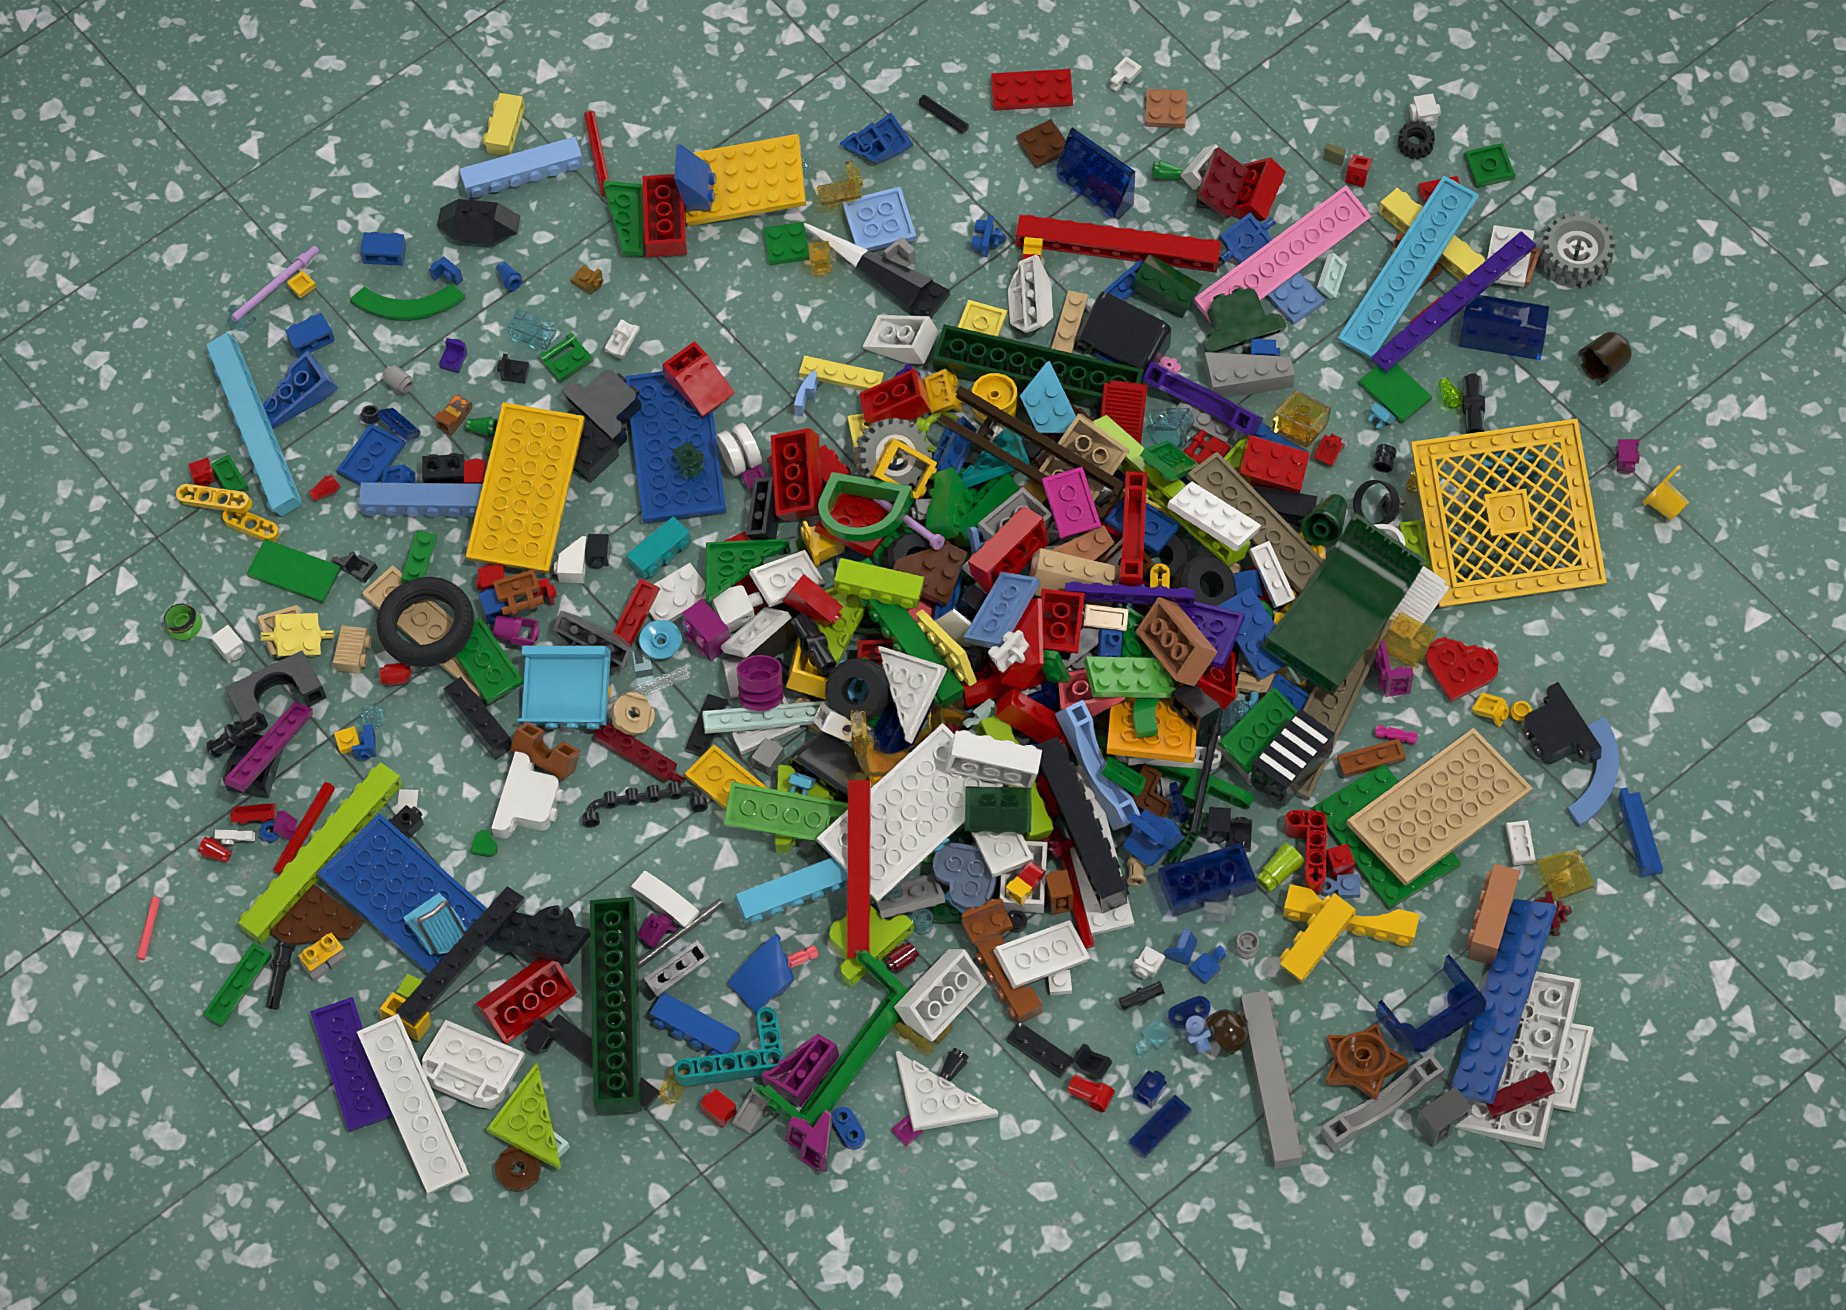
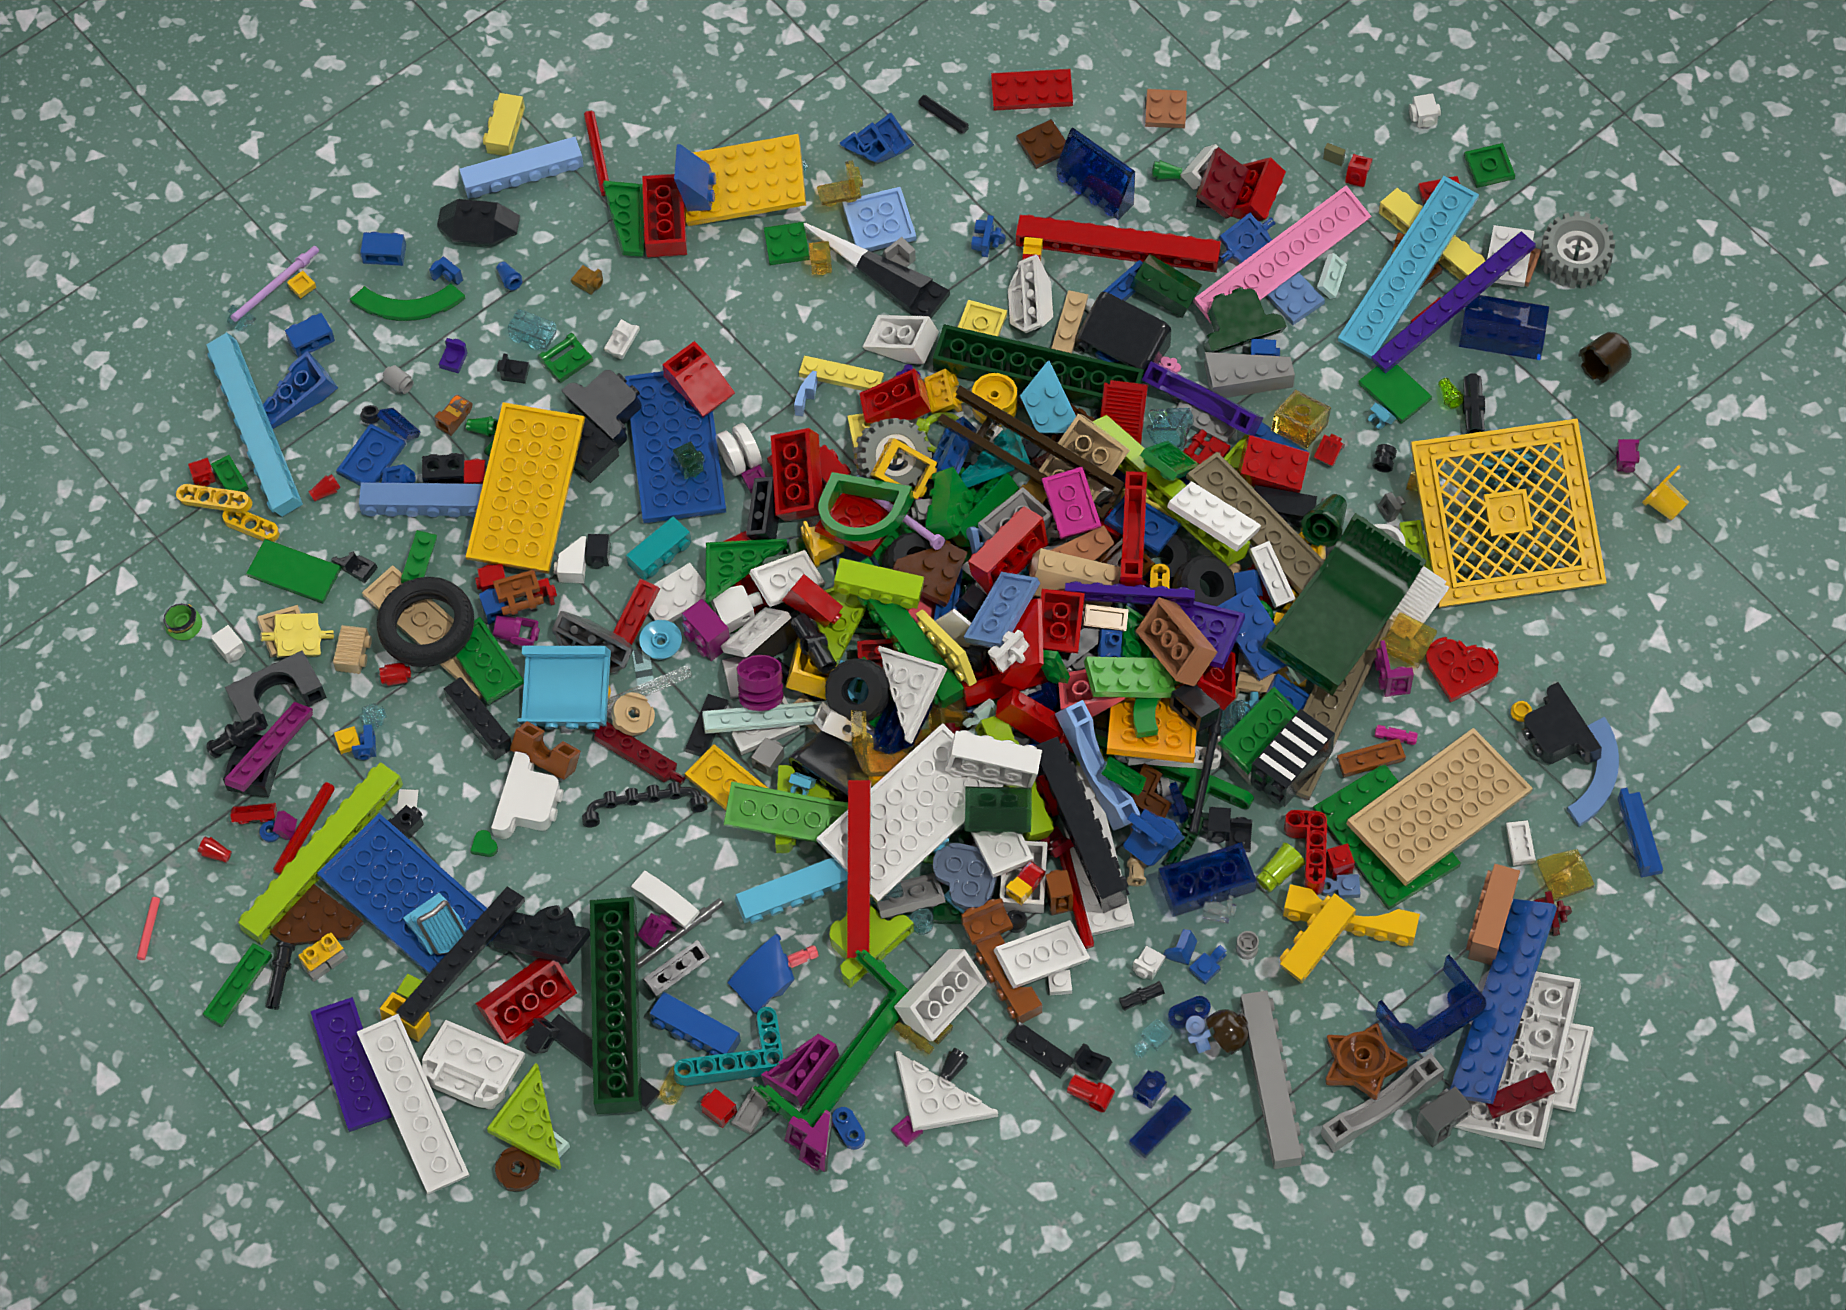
white plate [215,830,255,845] -> none
dark red brick [885,942,919,973] -> none
white plate [1110,57,1142,92] -> none
black tyre [1353,480,1400,525] -> none
black tyre [1398,121,1435,159] -> none
yellow bracket [1472,692,1510,727] -> none

